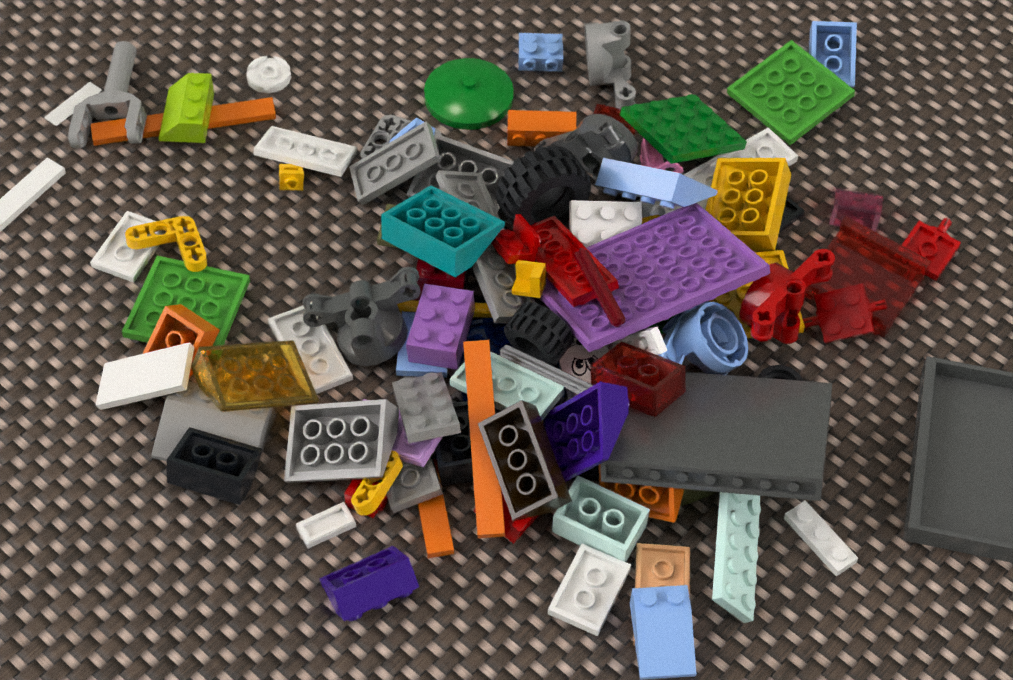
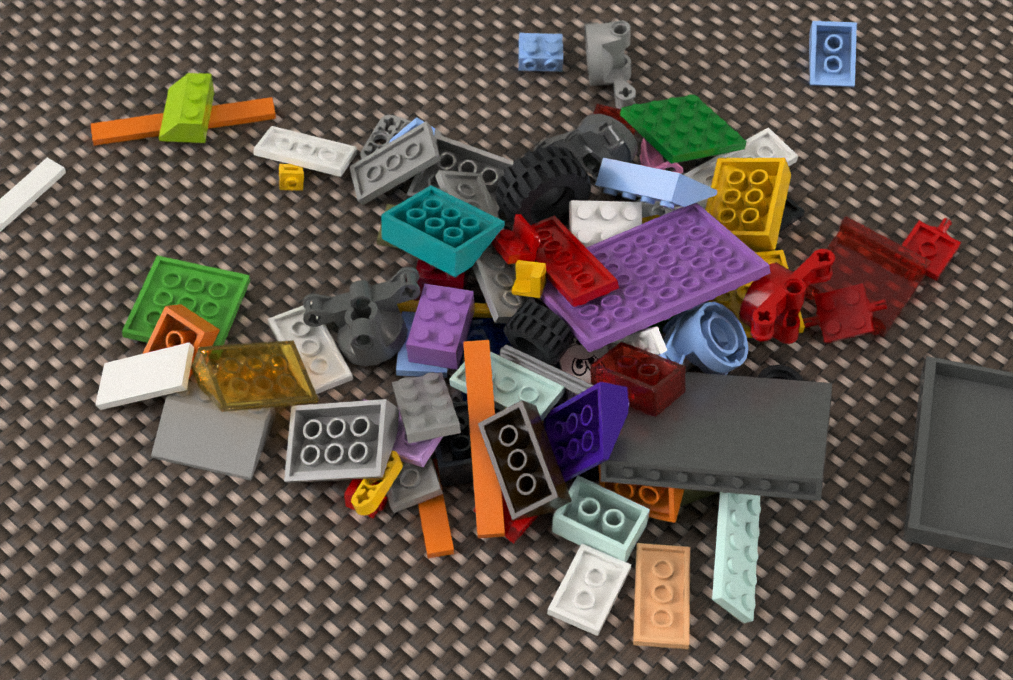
white sticker [45,82,102,126] -> none
light grey piece [68,41,147,148] -> none
white tile [90,211,166,283] -> none
yellow beam [125,216,207,272] -> none
black slope [167,427,262,505] -> none
white tile [246,56,291,93] -> none
white tile [296,502,356,549] -> none
dark purple slope [319,546,419,621] -> none
green dish [424,58,514,130] -> none
orange brick [507,110,577,146] -> none
dark red axle [574,248,626,328] -> none
light blue slope [630,585,696,680] -> none
bright green plate [727,40,855,146] -> none
white plate [784,501,858,577] -> none
clear pink slope [829,186,883,232] -> none

